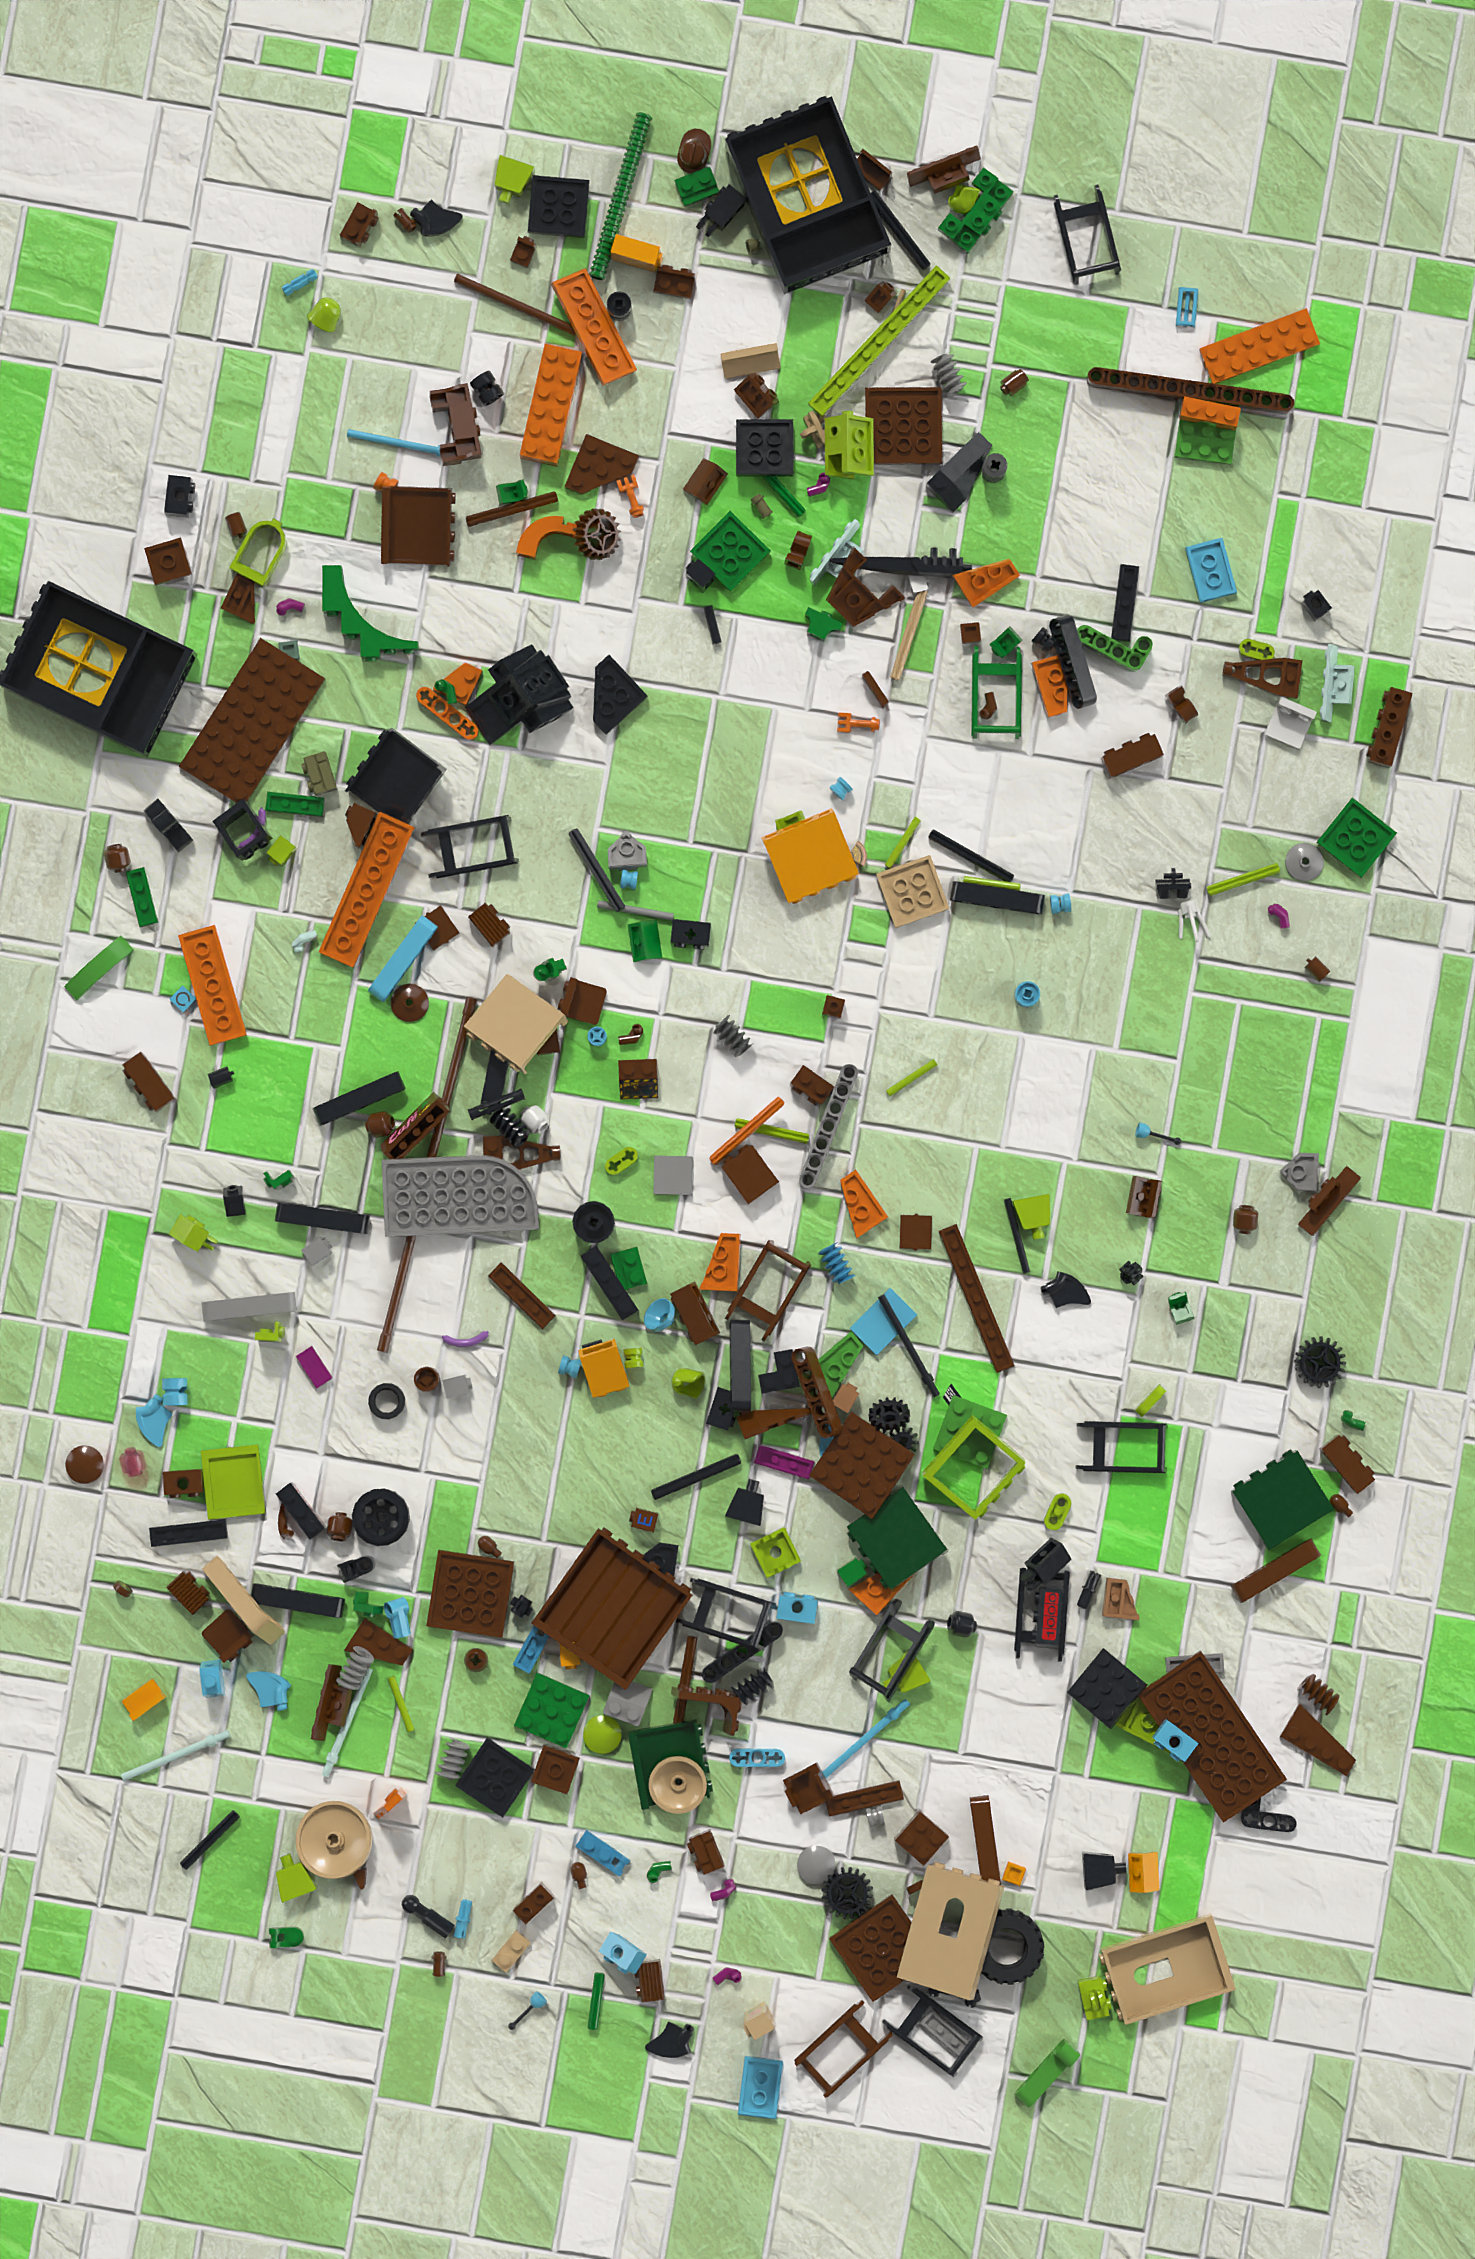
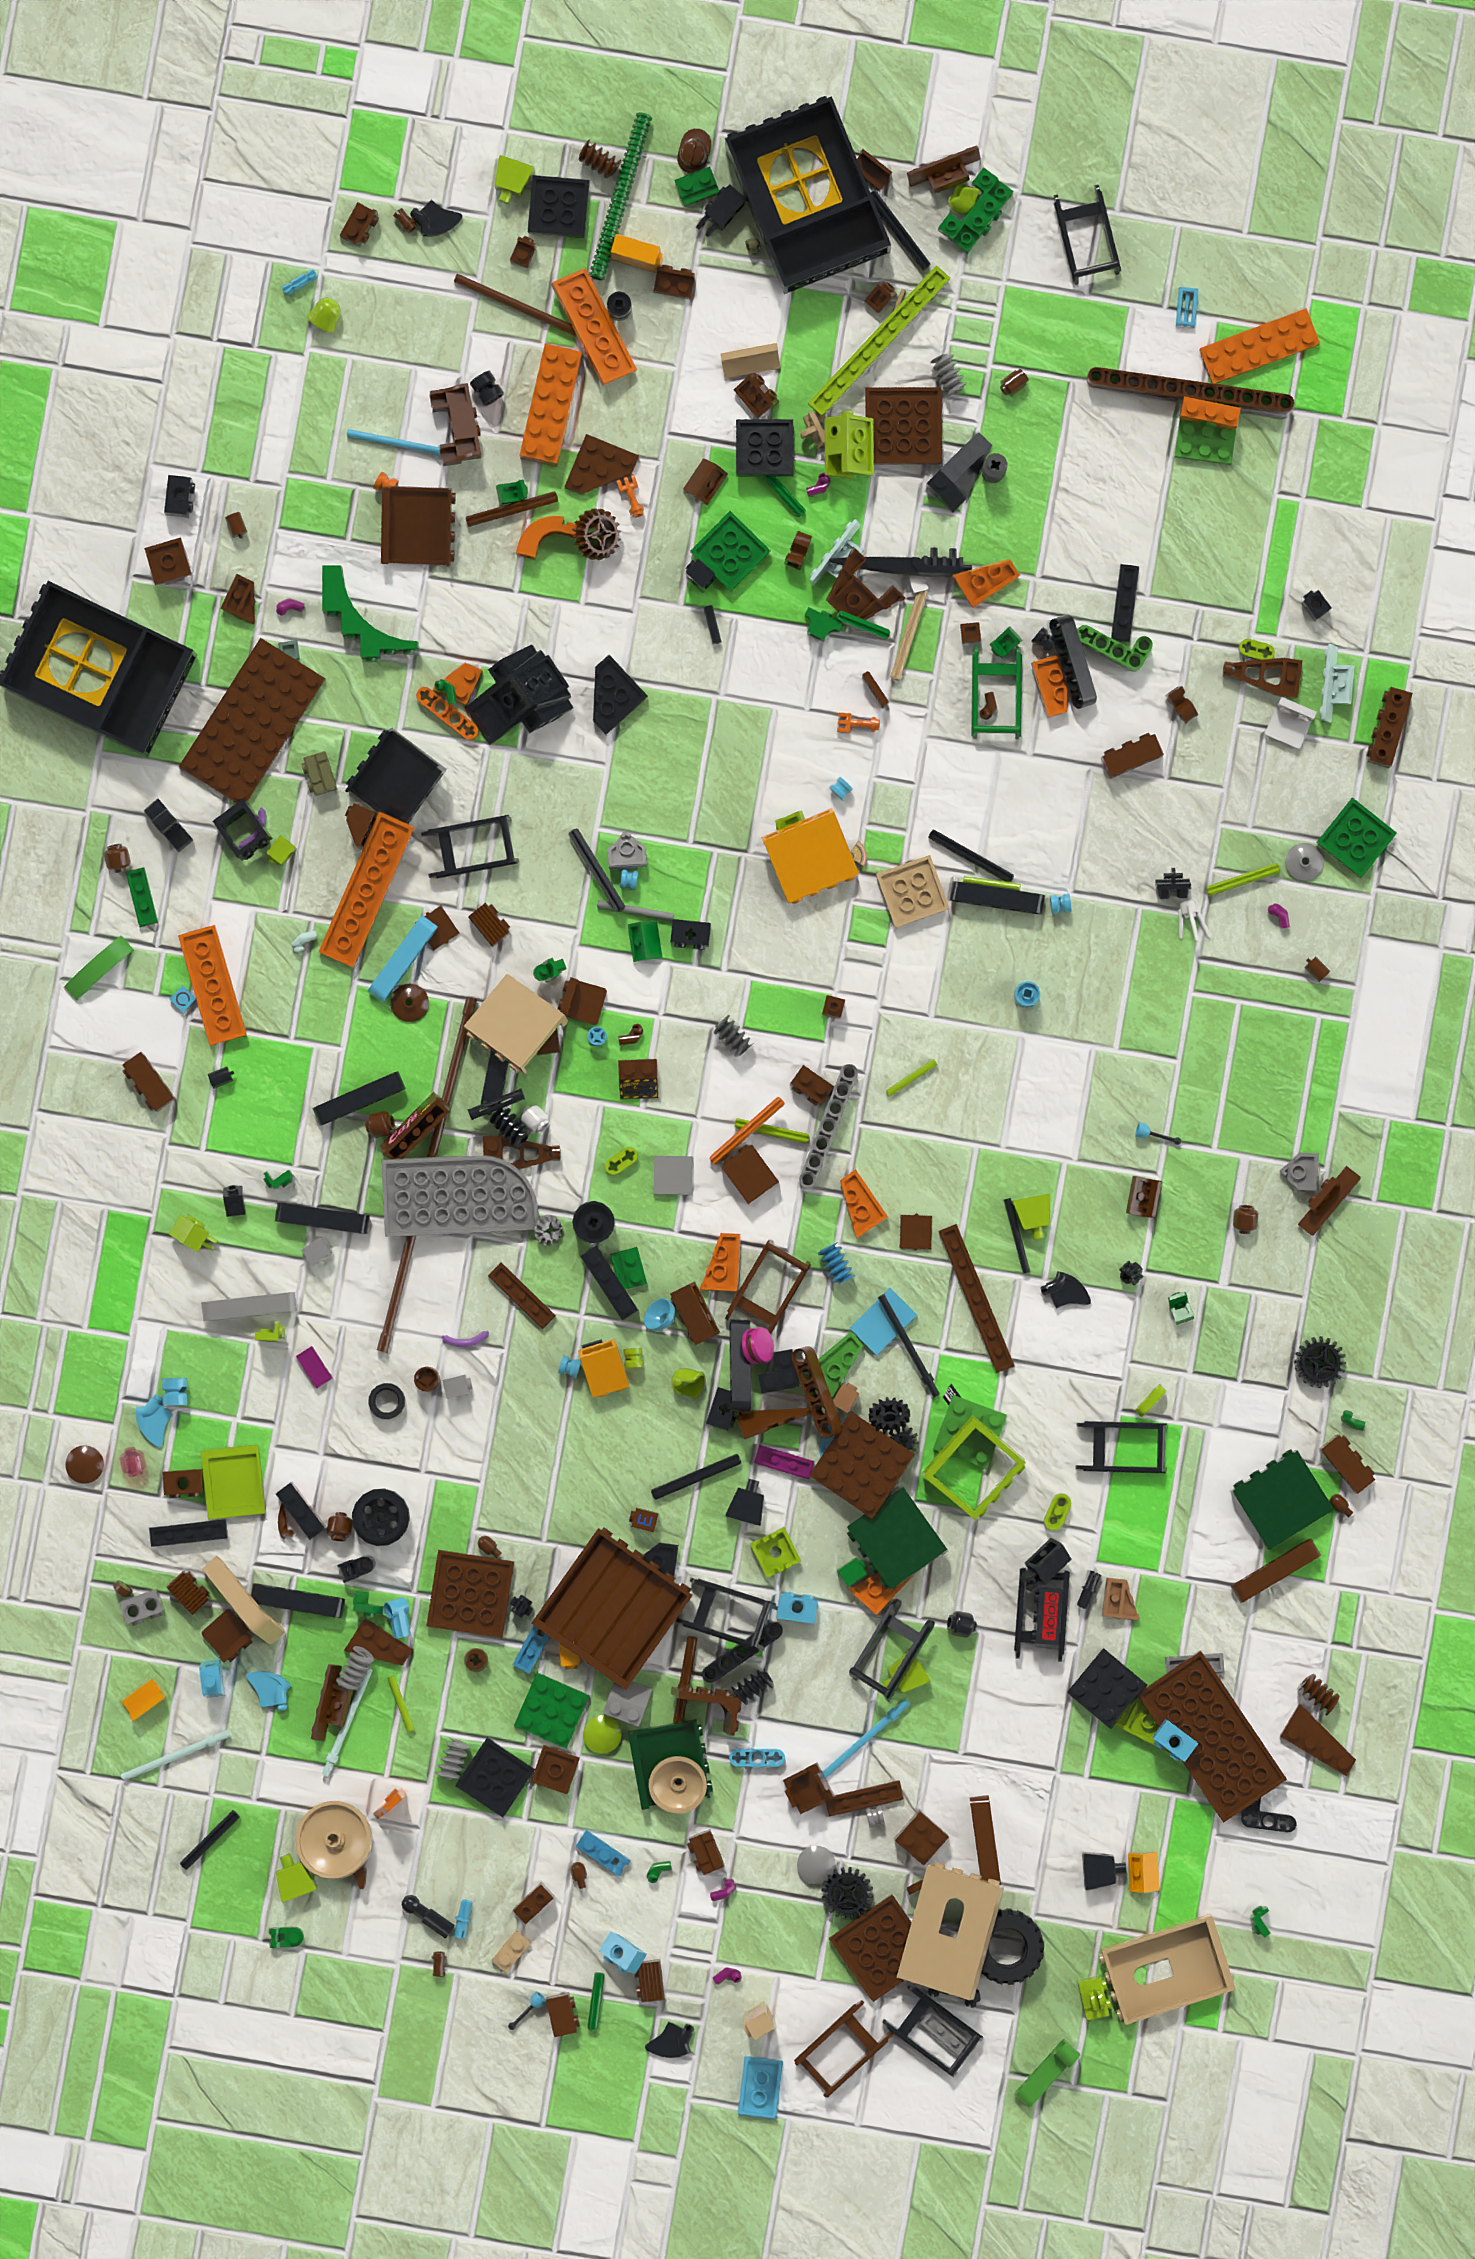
lime window [229,518,287,588] -> none
green tile [265,791,325,817] -> none
olive pin [751,493,773,519] -> none
lime bar [885,817,921,869] -> none
light orange tile [1002,1861,1026,1886] -> none
medium azure tile [1185,538,1237,603] -> none
none -> light grey brick [119,1588,165,1626]
none -> light grey gear [534,1215,564,1246]
none -> reddish brown brick [546,1992,580,2037]
none -> reddish brown piece [578,139,622,179]
none -> dark pink head [742,1327,774,1364]
none -> green axle [836,611,890,640]
none -> green bracket [1250,1905,1271,1938]

